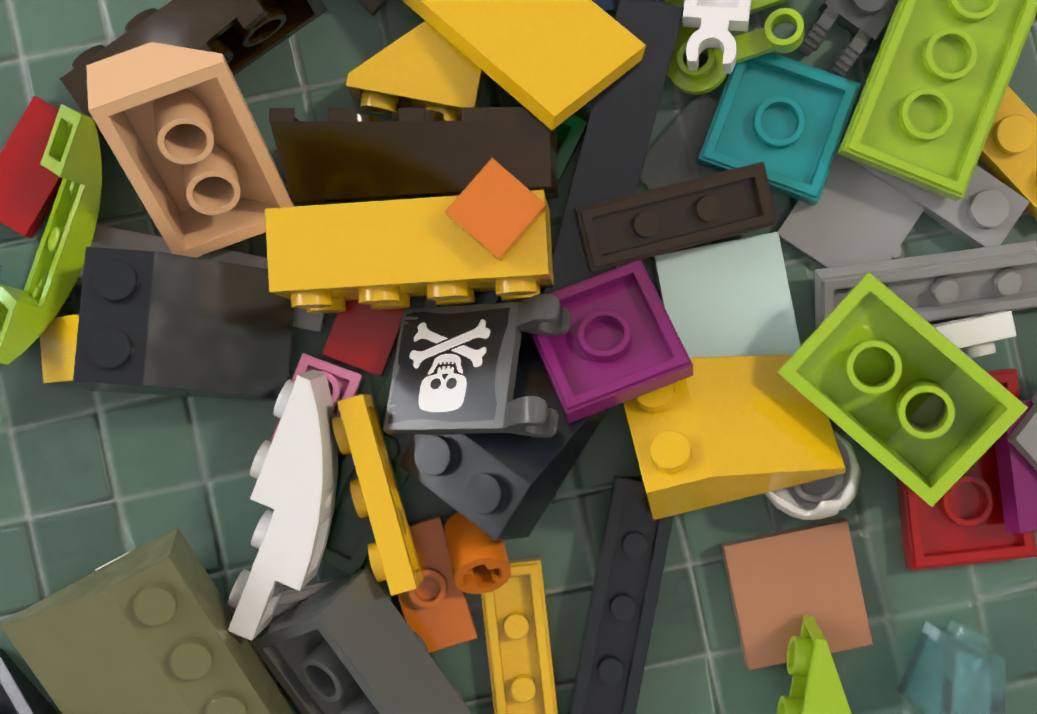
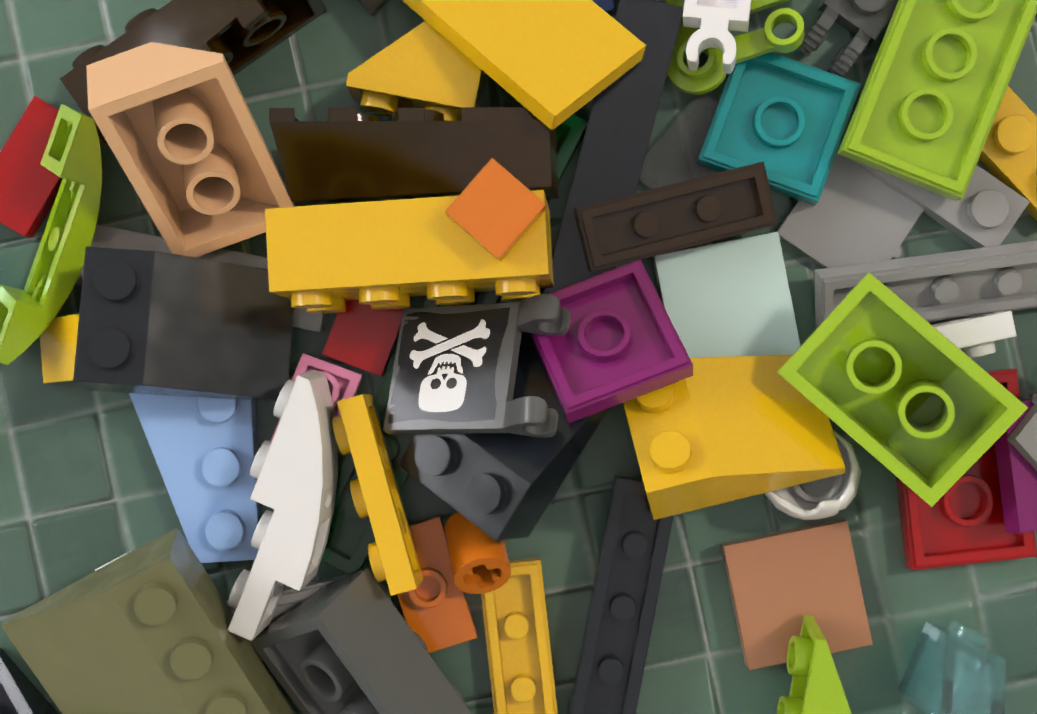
none -> light blue wing [129,393,262,563]

